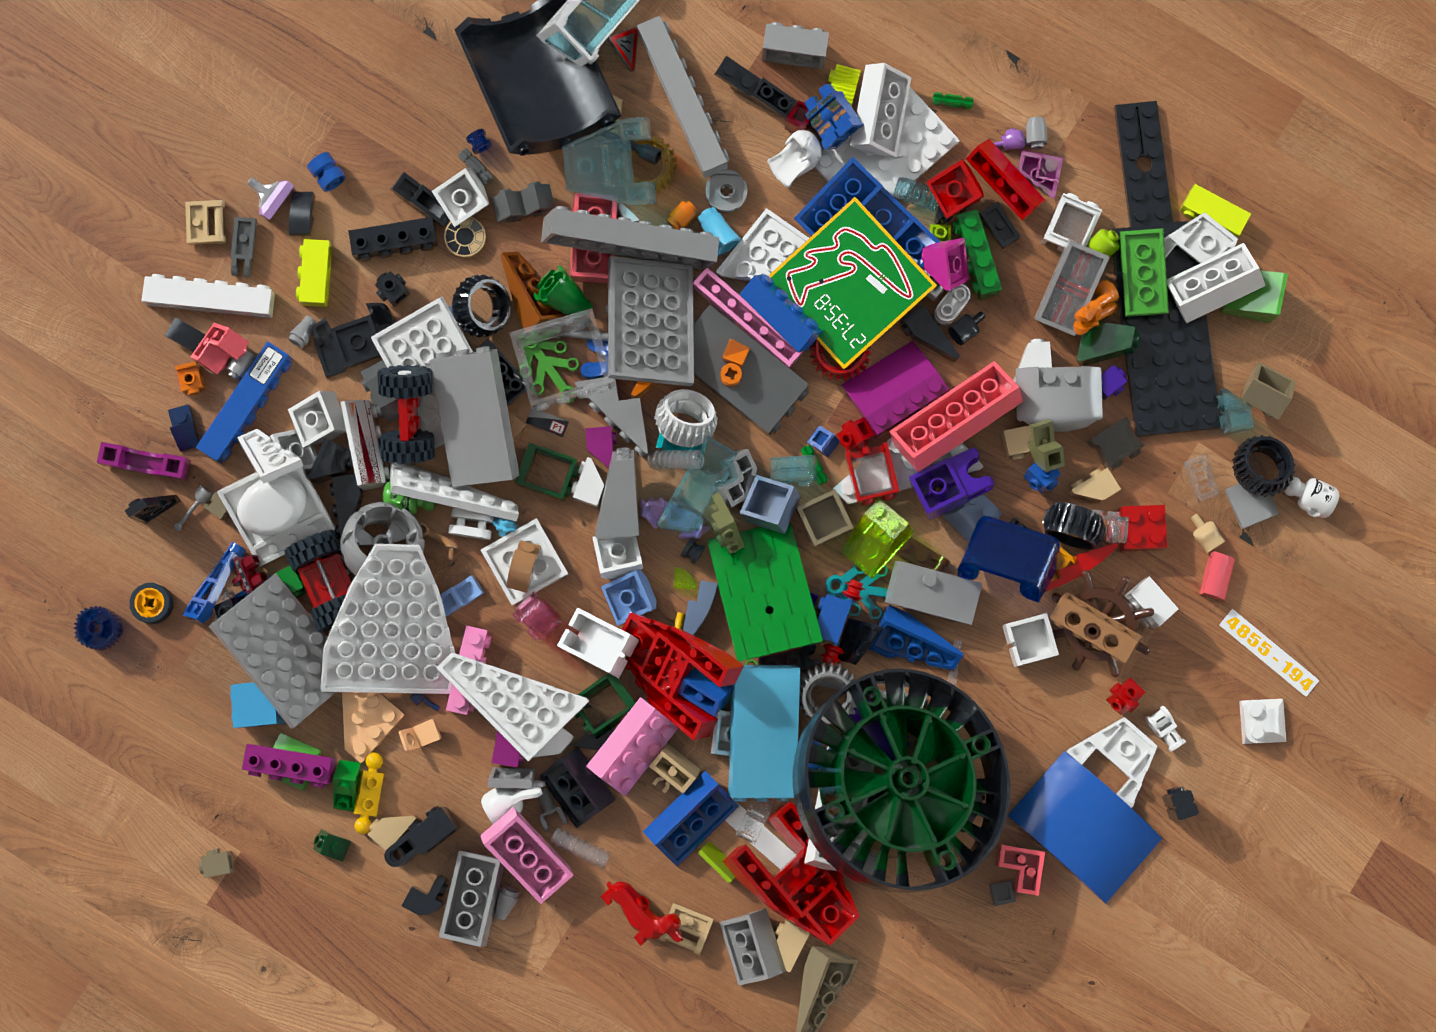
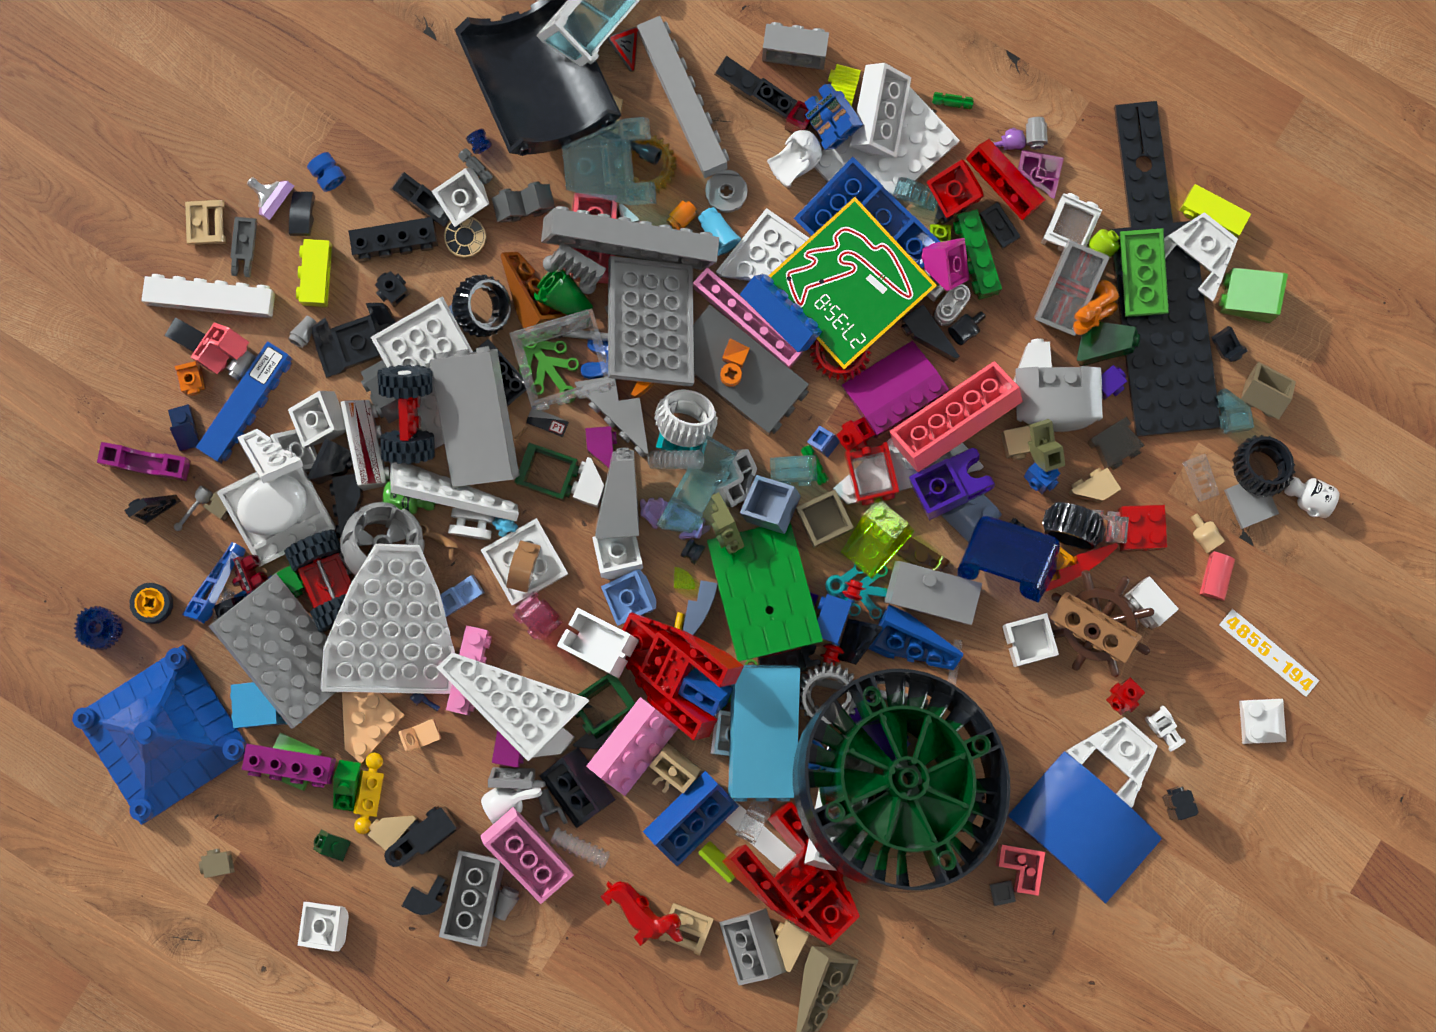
white slope [1167,243,1266,323] -> none
none -> blue piece [72,645,247,825]
none -> white slope [298,902,349,951]
none -> light grey gear [543,242,606,294]
none -> black bracket [1211,326,1248,362]

